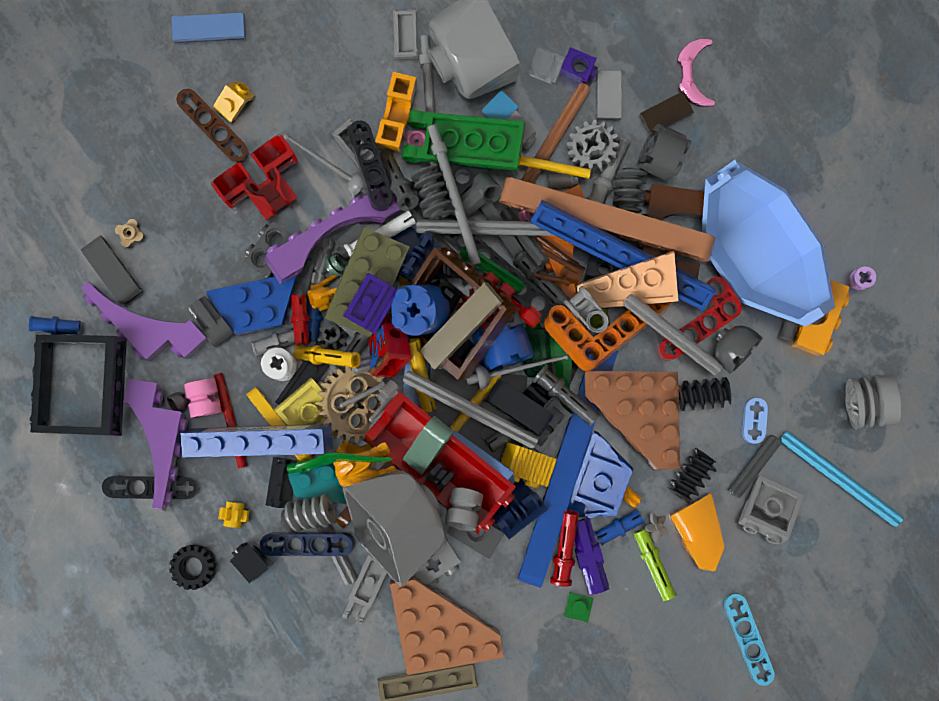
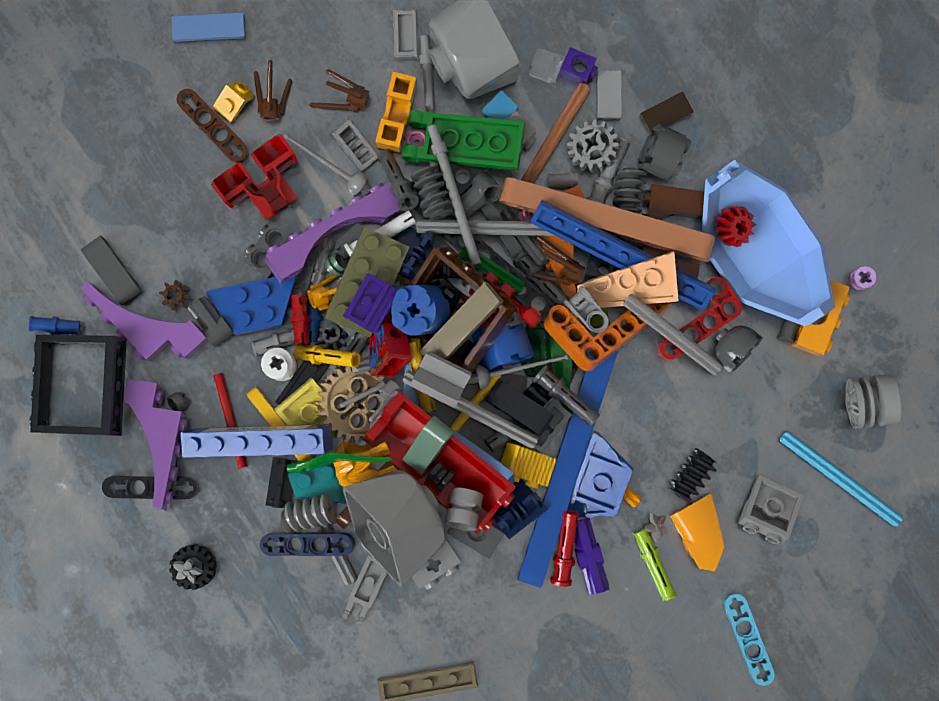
tan plate [115,219,143,247] -> none
bright pink wheel [184,378,222,418] -> none
yellow gear [218,501,250,528] -> none
black brick [230,542,274,583] -> none
black beam [349,120,392,211] -> none
nougat plate [390,576,504,675] -> none
yellow bar [519,155,591,179] -> none
green plate [564,592,594,623] -> none
nougat plate [585,371,680,469] -> none
blue pin [595,509,645,546] -> none
bright pink piece [678,39,715,106] -> none
black piece [678,377,731,412] -> none
dark grey axle [729,435,782,498] -> none
light blue beam [742,398,768,444] -> none
none -> reddish brown gear [159,280,191,311]
none -> light grey plant [173,559,203,584]
none -> reddish brown plant [254,60,292,120]
none -> reddish brown plant [309,69,370,112]
none -> light grey panel [410,351,472,408]
none -> red gear [713,205,757,247]

